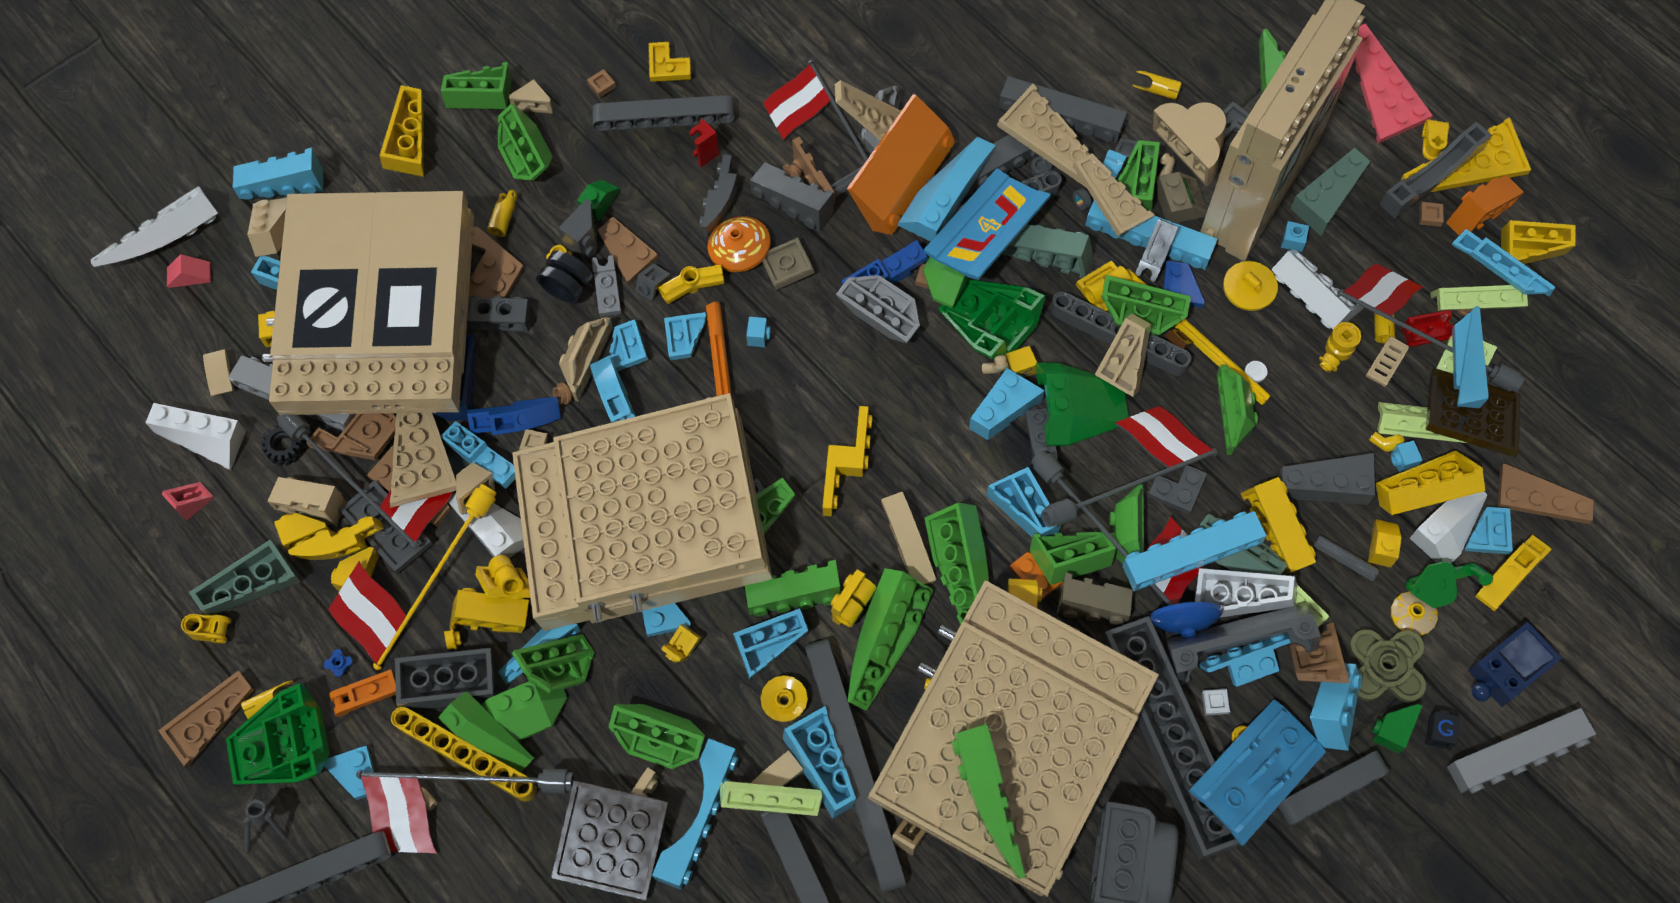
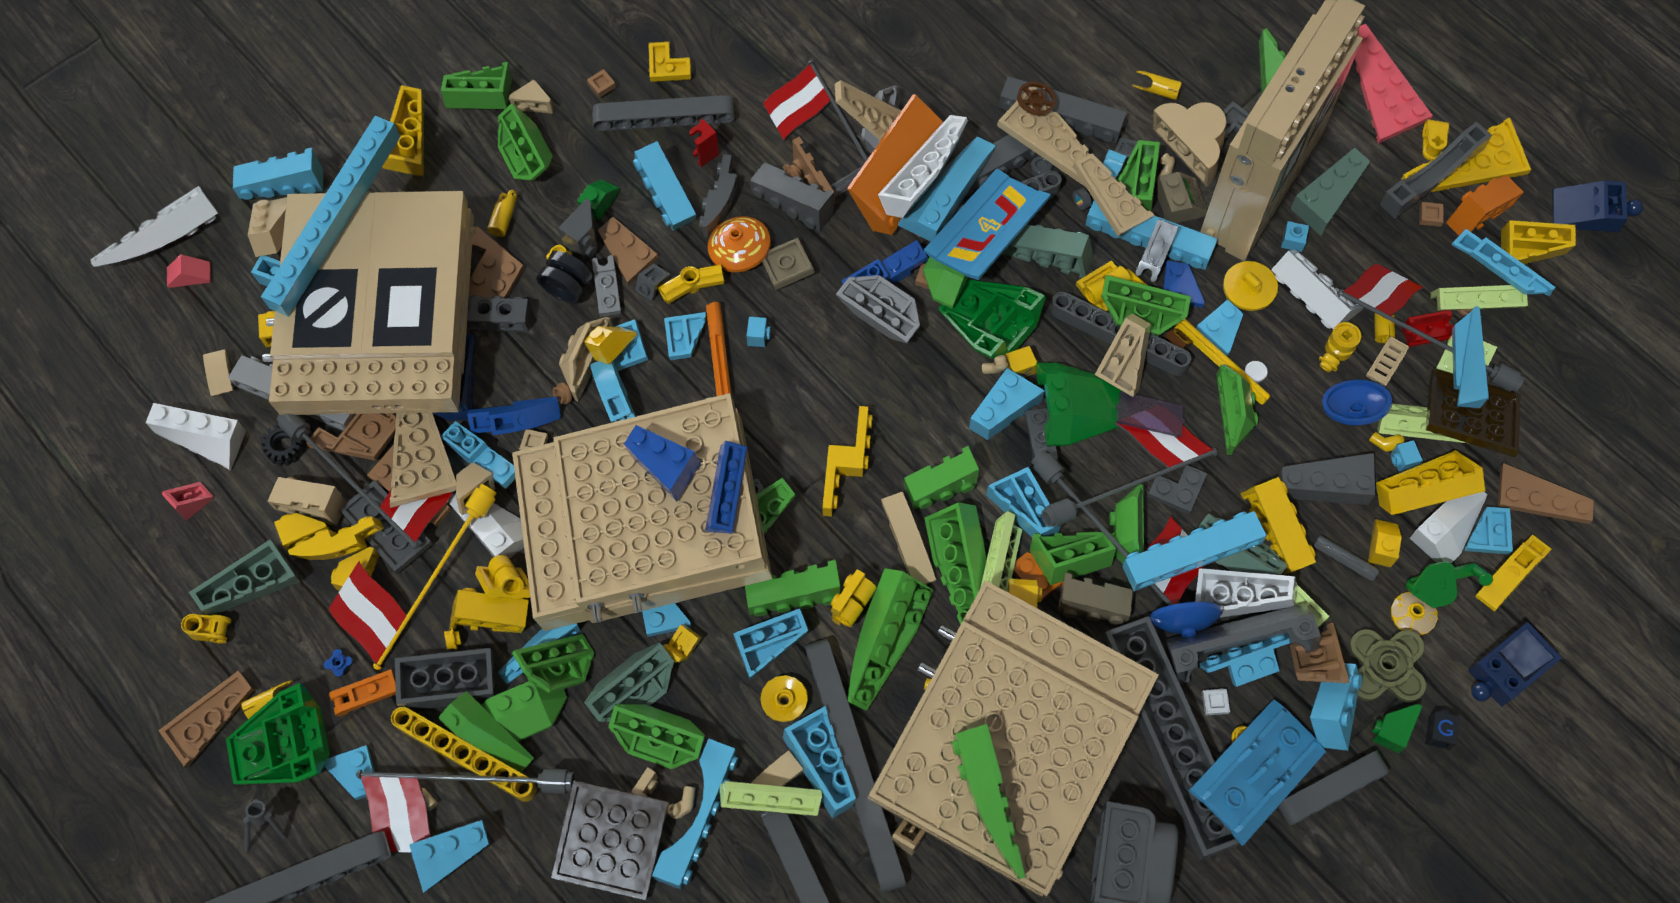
light grey brick [1447,708,1596,794] -> none
none -> medium azure brick [261,116,400,317]
none -> medium azure wedge [409,820,490,893]
none -> yellow slope [584,326,637,365]
none -> sand green wedge [584,642,674,722]
none -> blue wedge [624,425,701,502]
none -> medium azure wedge [633,141,696,231]
none -> tan arm [667,787,696,819]
none -> blue slope [705,440,747,534]
none -> white wedge [878,115,968,218]
none -> bright green wedge [904,446,979,509]
none -> yellowish green fence [980,511,1022,592]
none -> reddish brown wheel [1017,82,1056,117]
none -> piece [1116,391,1185,438]
none -> medium azure wing [1196,299,1243,356]
none -> blue dish [1322,380,1392,426]
none -> dark blue slope [1552,181,1643,232]

